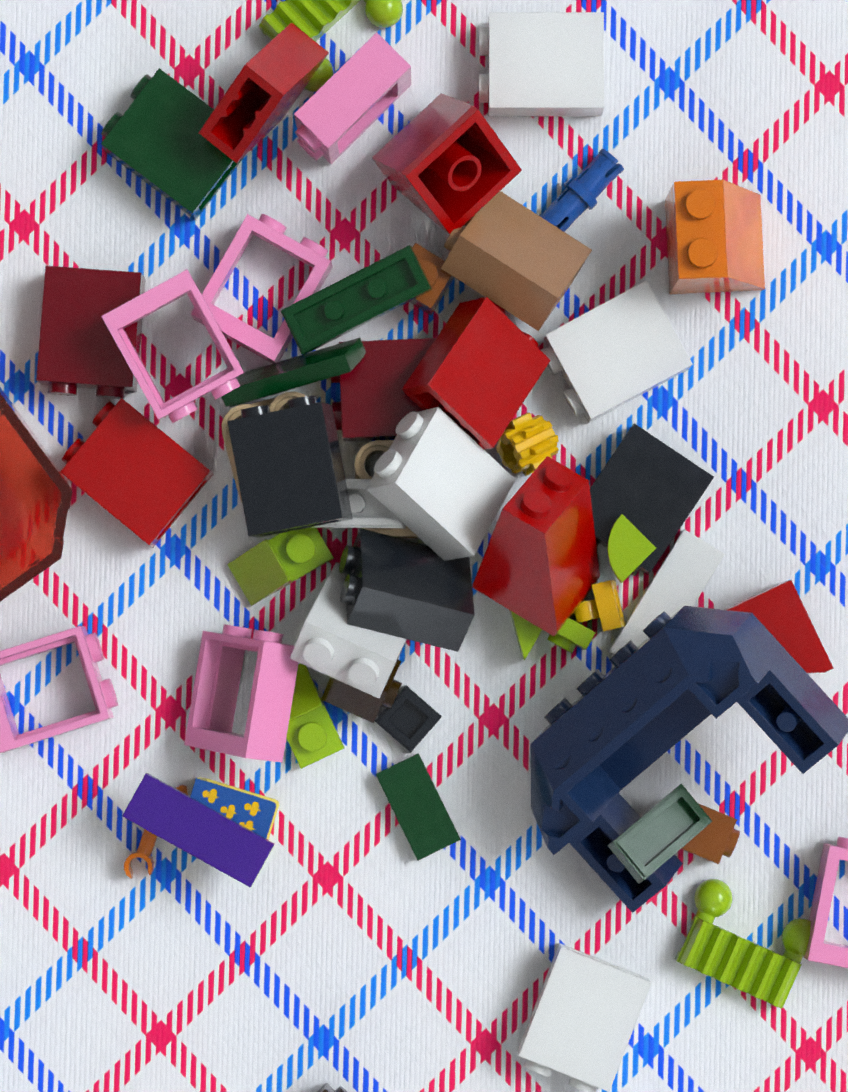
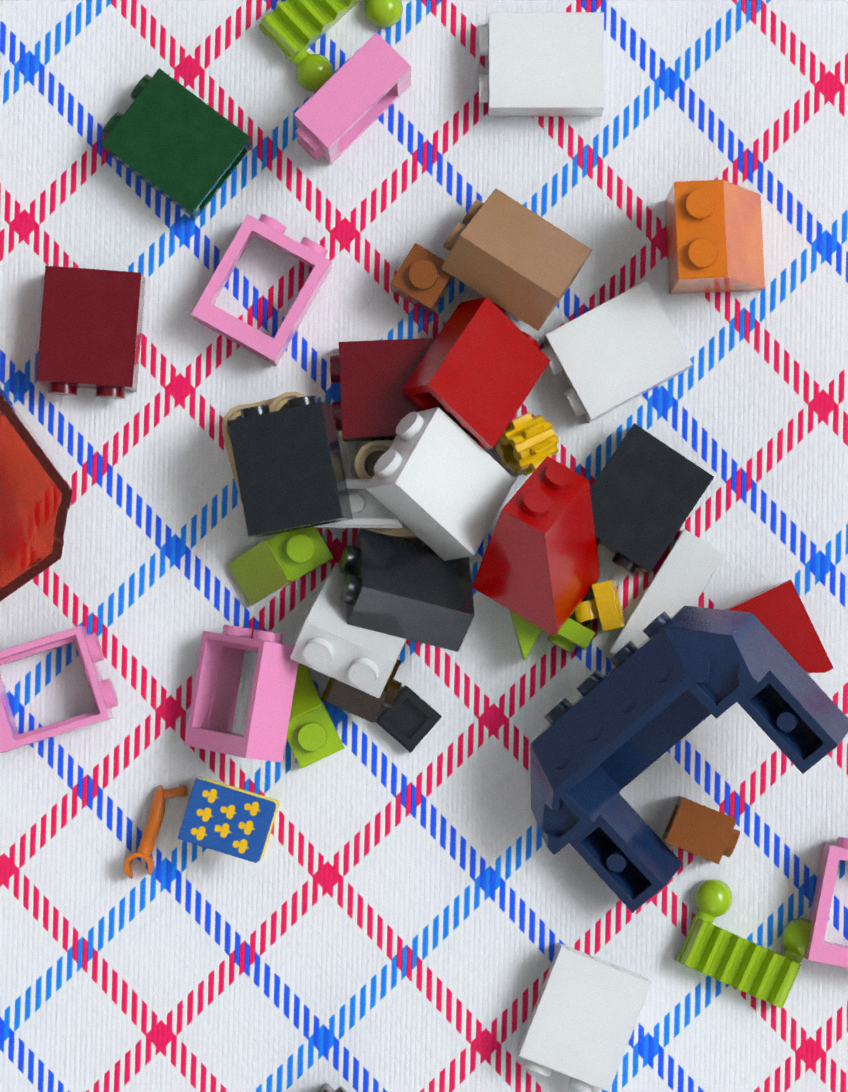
red brick [60,398,214,548] -> none
bright pink window [101,269,244,423] -> none
dark purple tile [122,773,275,888] -> none
red brick [199,23,329,163] -> none
dark green tile [221,337,366,408] -> none
dark green tile [281,245,433,355] -> none
red slope [372,93,522,235] -> none
dark green tile [375,753,461,861] -> none
blue pin [539,149,624,232] -> none
lime tile [607,514,656,583] -> none
tile [607,783,713,884] -> none

